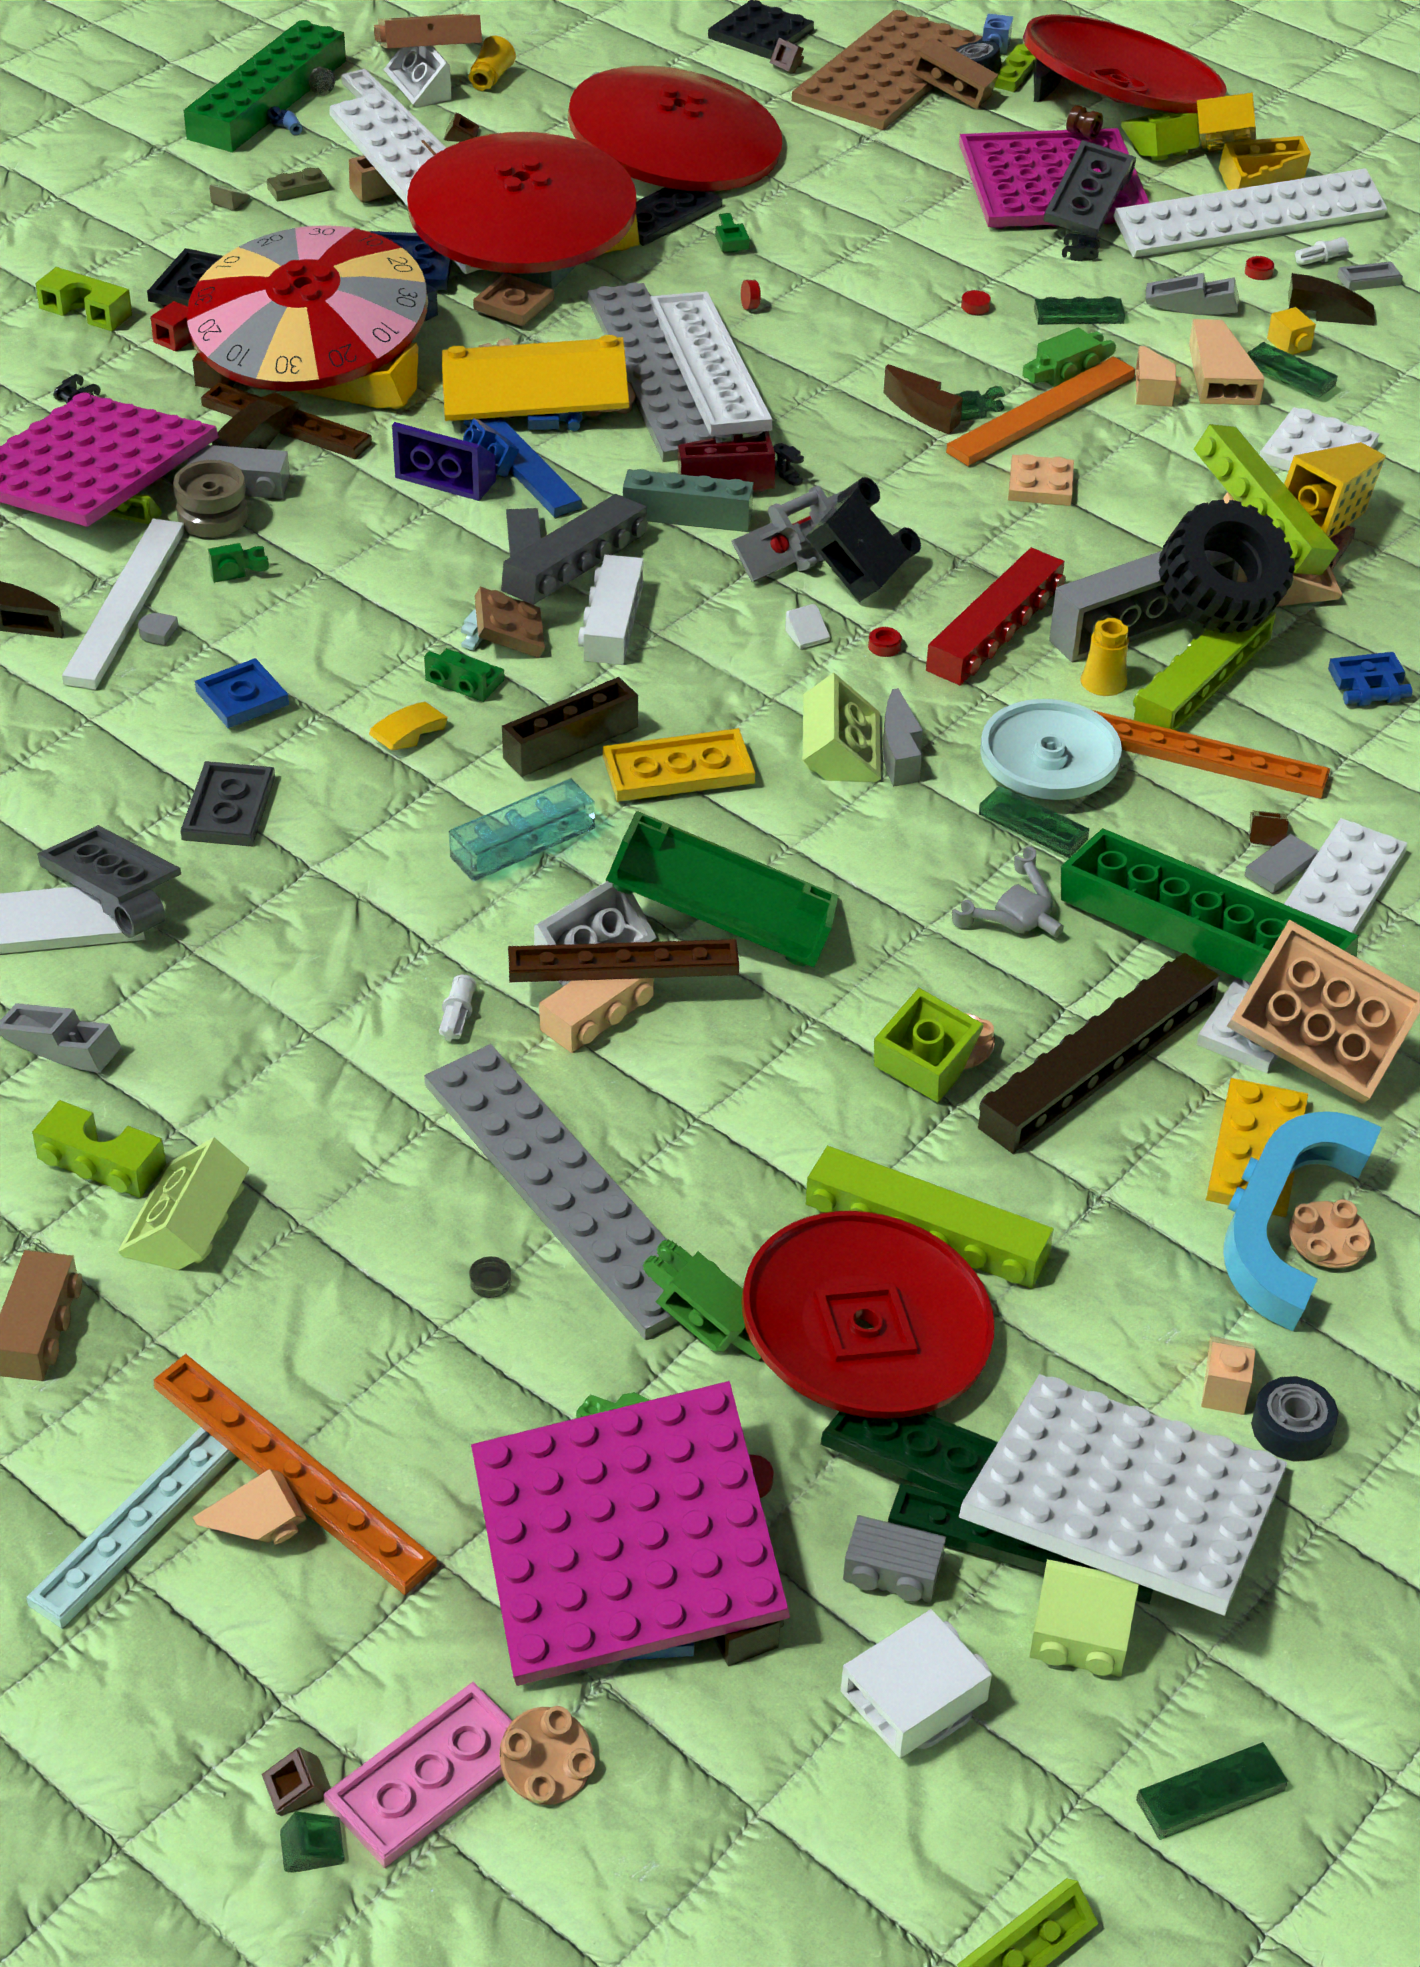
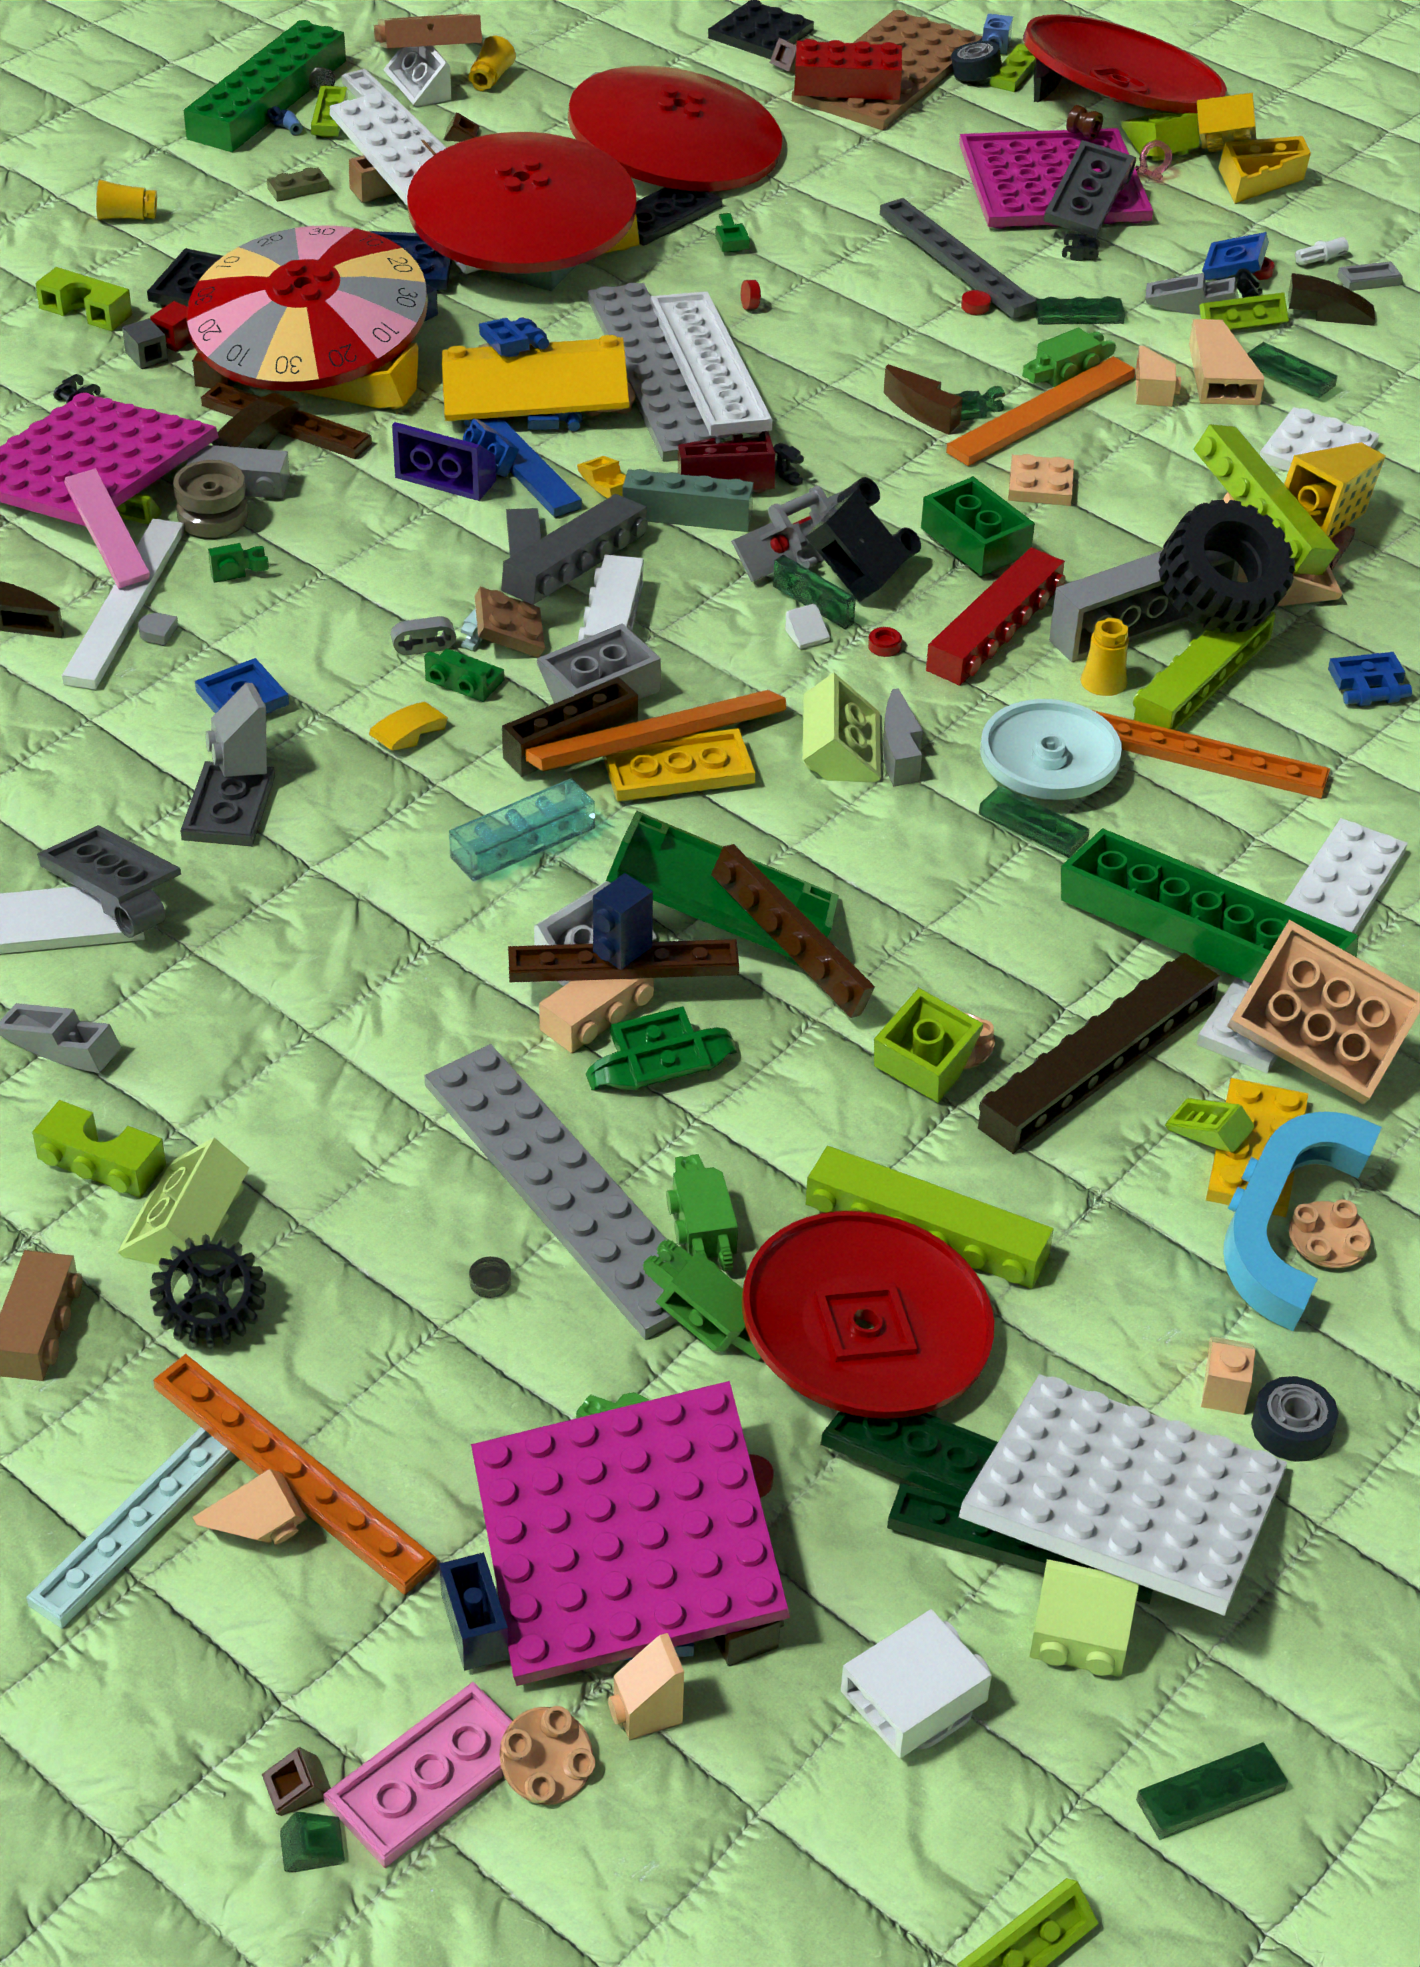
dark tan slope [209,184,250,211] -> none
white axle [439,974,476,1042] -> none
medium nougat plate [473,273,554,326] -> none
light grey brick [843,1515,946,1603] -> none
medium nougat brick [910,37,998,109] -> none
light grey piece [952,847,1064,938] -> none
white plate [1113,168,1387,258] -> none
light grey tile [1244,834,1319,893] -> none
reddish brown slope [1249,810,1289,846] -> none
yellow brick [1267,307,1316,356] -> none
none -> bright pink tile [65,468,150,589]
none -> yellow plant [96,179,157,220]
none -> dark grey brick [122,318,168,369]
none -> black gear [150,1234,266,1349]
none -> light grey slope [206,683,267,777]
none -> lime plate [311,86,348,138]
none -> light grey beam [390,616,456,655]
none -> dark blue brick [439,1552,509,1671]
none -> blue plate [479,317,549,357]
none -> orange tile [525,690,786,771]
none -> light grey slope [537,623,661,704]
none -> yellow slope [577,456,626,498]
none -> green plate [586,1006,737,1090]
none -> dark blue brick [593,873,653,970]
none -> light nougat slope [608,1633,684,1740]
none -> bright green hinge [666,1154,738,1271]
none -> reddish brown plate [711,844,875,1018]
none -> clear green plate [773,555,856,629]
none -> red brick [794,39,902,100]
none -> dark grey plate [879,198,1037,318]
none -> green brick [921,476,1035,576]
none -> piece [1135,140,1172,180]
none -> lime slope [1165,1098,1254,1152]
none -> lime plate [1199,292,1289,331]
none -> blue plate [1202,232,1269,280]
none -> black piece [1236,268,1263,298]

